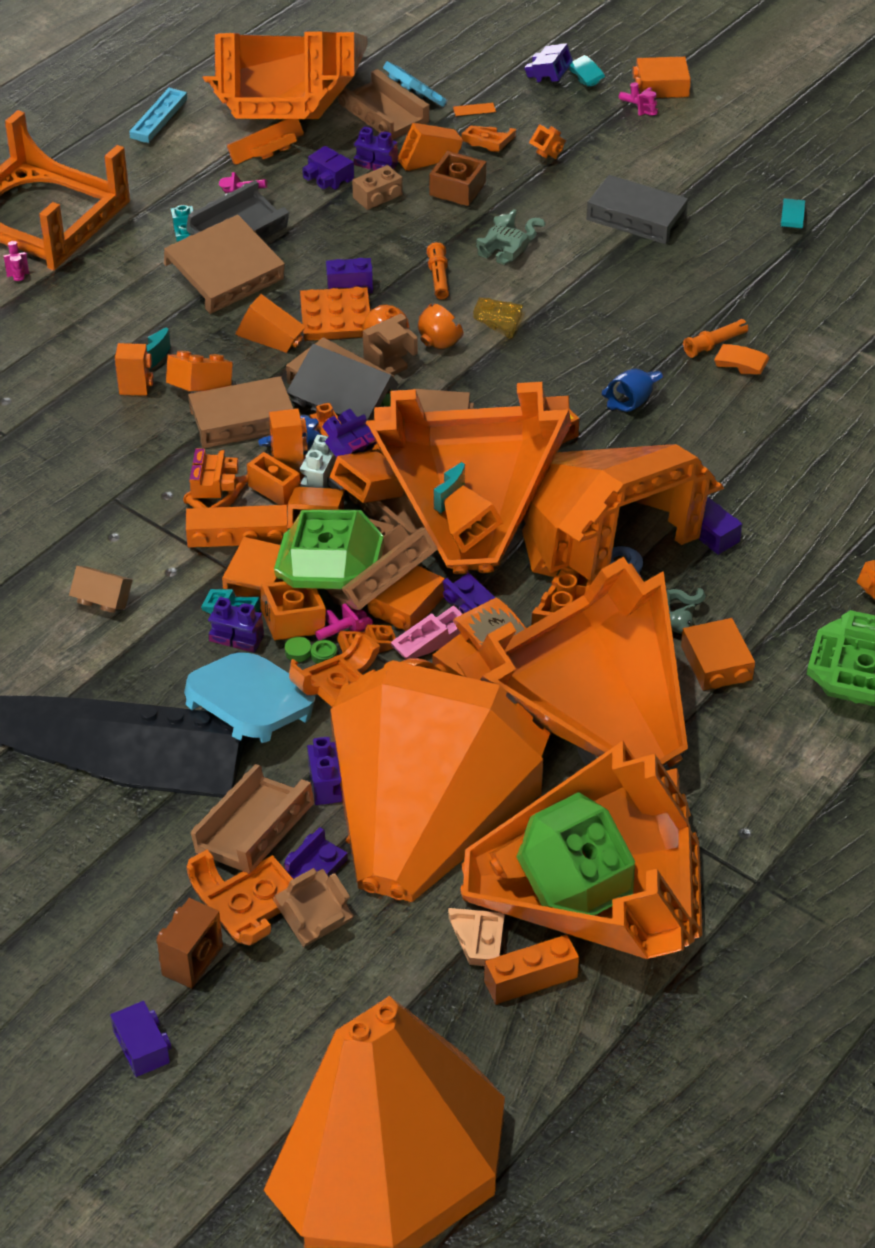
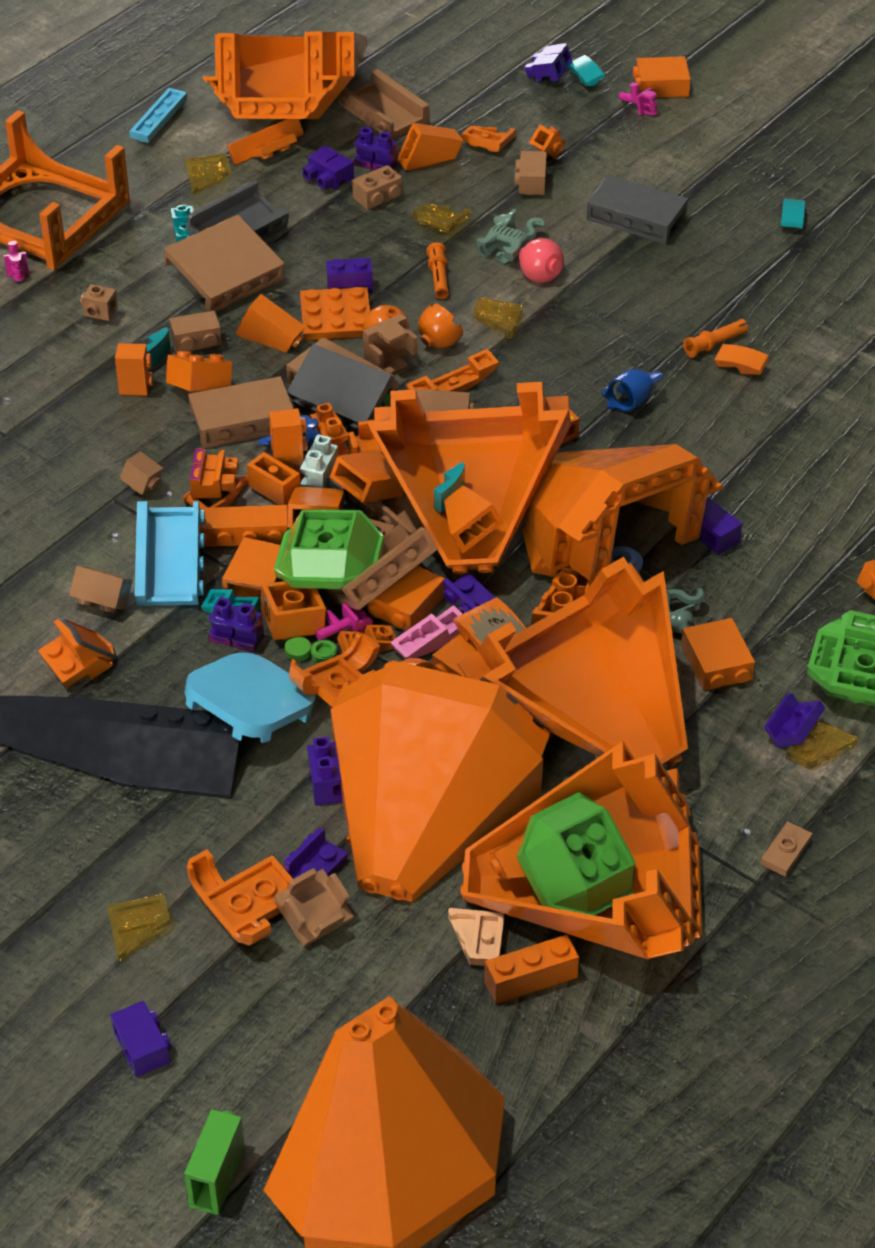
dark orange brick [156,898,223,989] -> none
medium nougat panel [191,764,314,874] -> none
dark pink arm [219,172,268,194] -> none
dark purple hips [322,409,377,458] -> none
medium azure wing [383,61,448,107] -> none
dark orange brick [429,151,486,206] -> none
orange sticker [453,103,496,116] -> none
none -> orange piece [38,618,115,688]
none -> medium nougat brick [80,284,118,321]
none -> clear yellow wing [107,893,170,960]
none -> medium nougat brick [119,452,163,495]
none -> medium azure panel [135,501,205,606]
none -> medium nougat brick [169,311,222,353]
none -> clear yellow wing [184,153,231,194]
none -> bright green brick [184,1109,245,1215]
none -> orange slope [406,349,499,392]
none -> clear yellow wing [412,203,471,233]
none -> medium nougat brick [515,151,546,195]
none -> coral brick [519,238,564,283]
none -> medium nougat plate [760,821,813,877]
none -> dark purple bracket [764,693,826,748]
none -> clear yellow wing [785,720,858,770]

